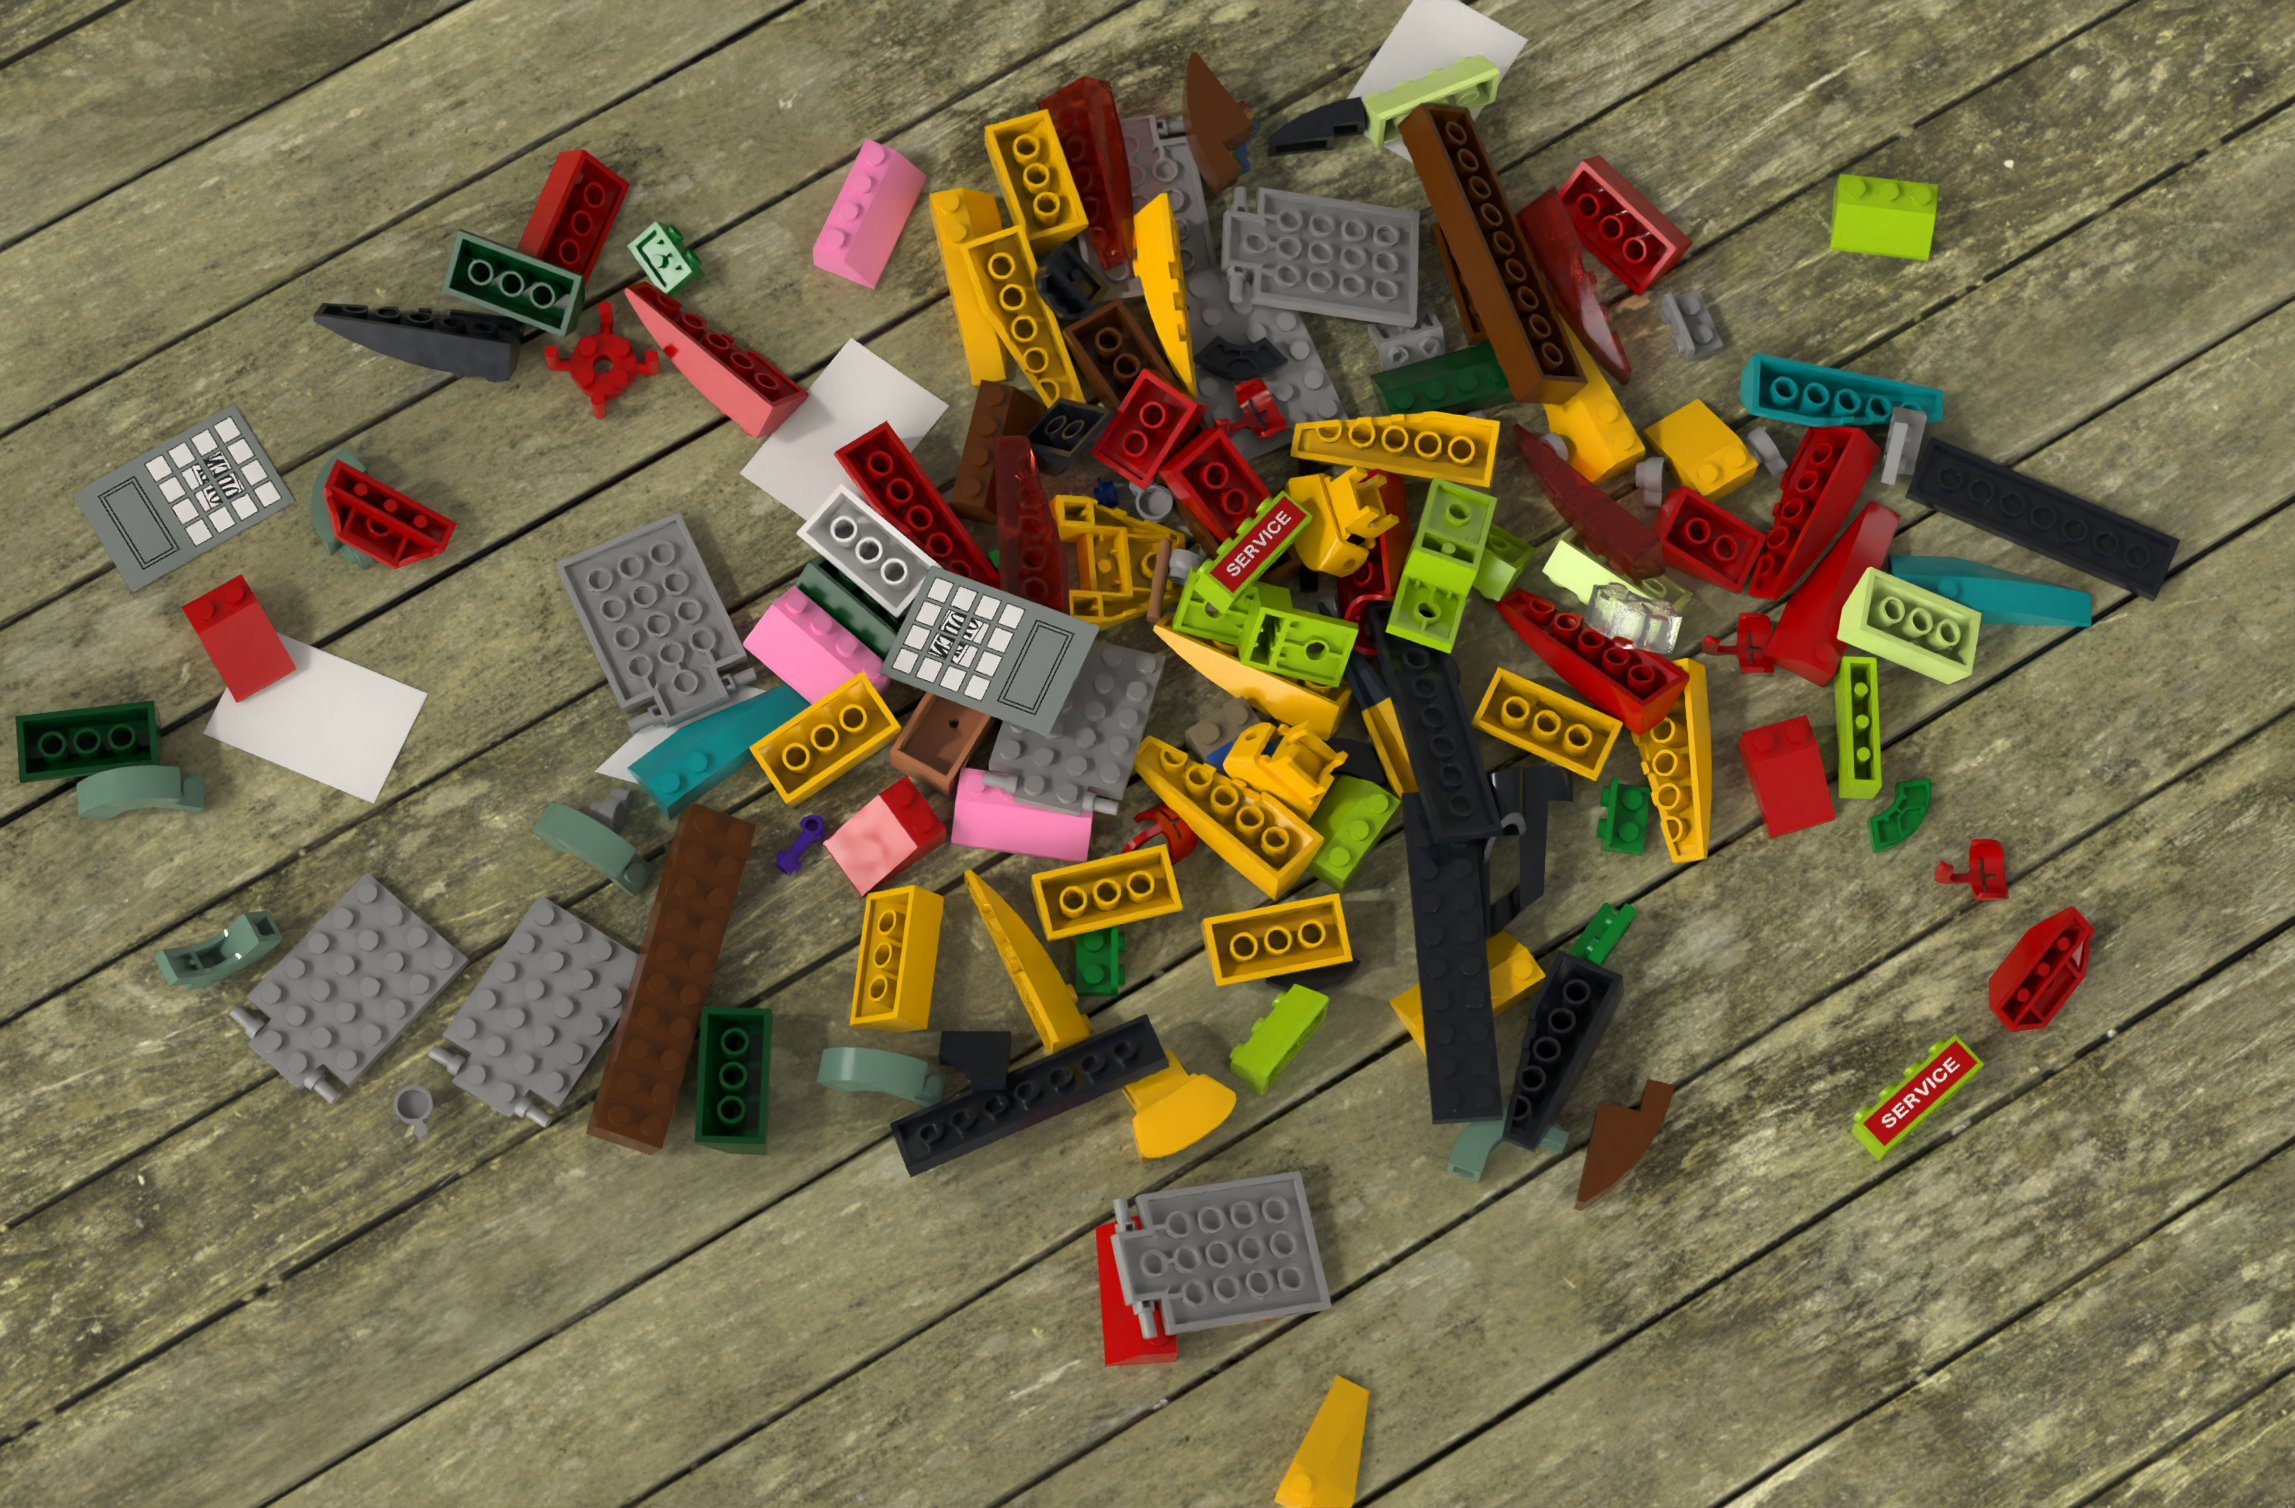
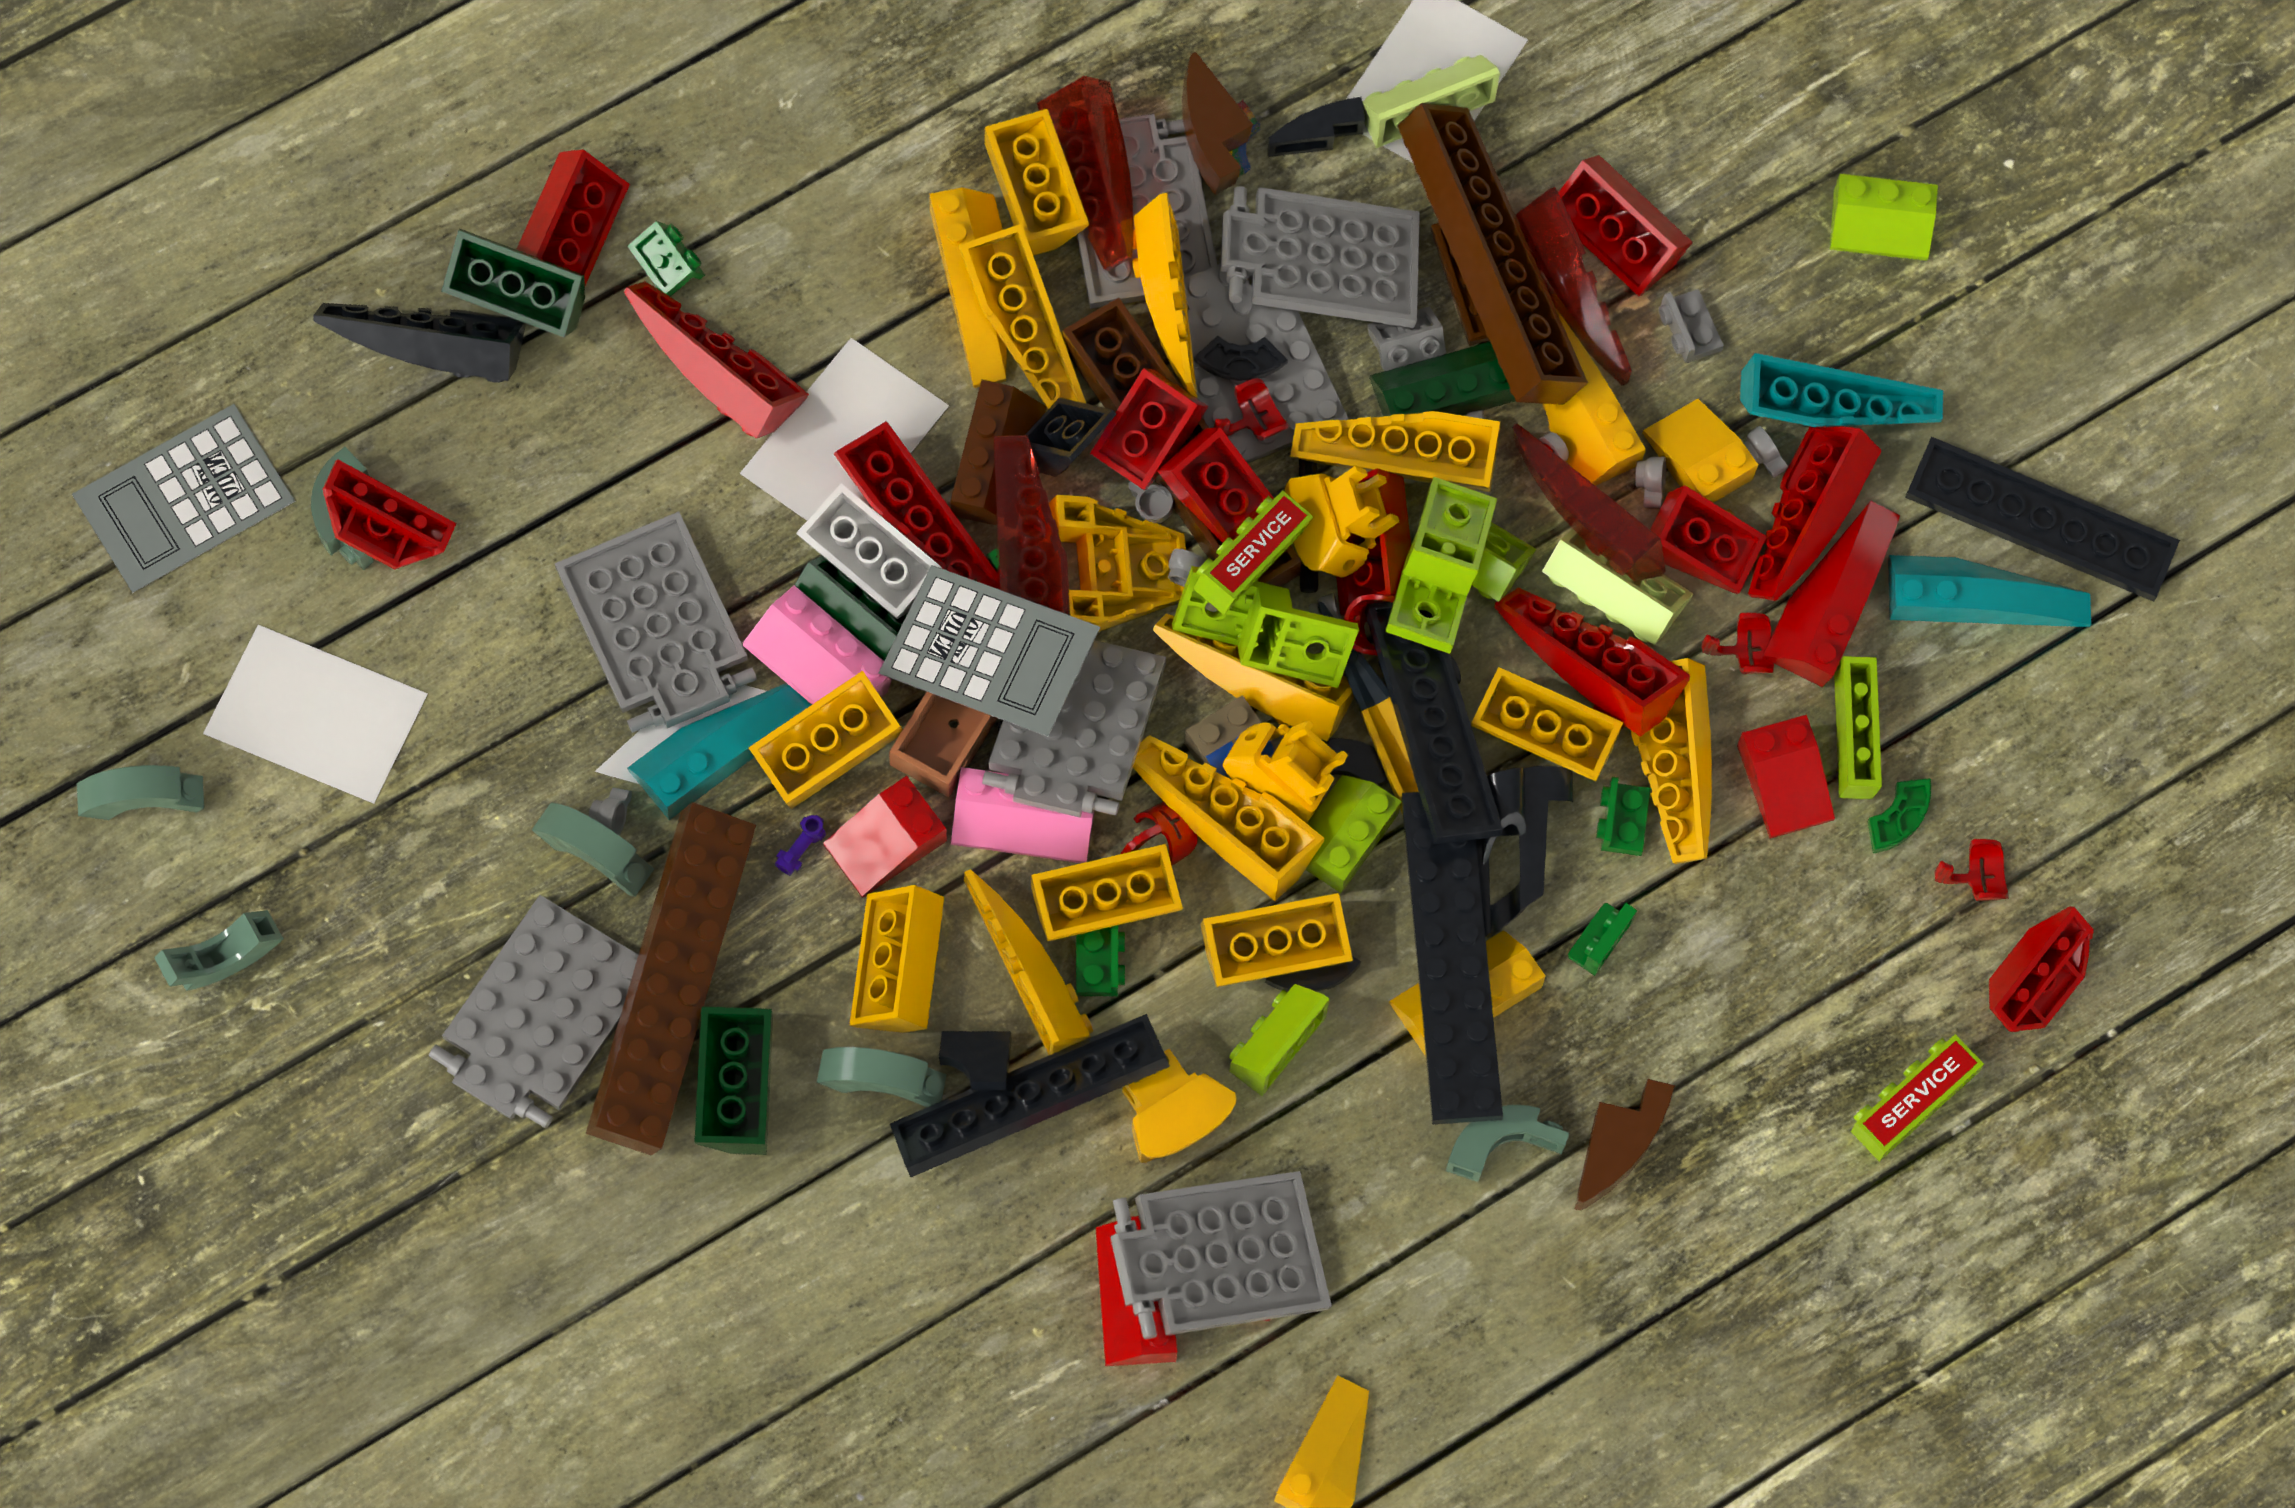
dark green slope [15,700,162,783] -> none
red slope [181,574,297,703] -> none
light grey plate [230,872,469,1104] -> none
light grey piece [393,1085,433,1141] -> none
red plate [544,301,660,419] -> none
bright pink slope [813,139,927,290] -> none
black slope [1034,241,1109,321] -> none
clear blue plate [1093,477,1119,509] -> none
medium nougat piece [1146,539,1173,623] -> none
black wedge [1502,951,1624,1152] -> none
clear brick [1583,582,1683,654] -> none
yellowish green slope [1837,567,1982,684] -> none
light grey bracket [1880,407,1927,485] -> none

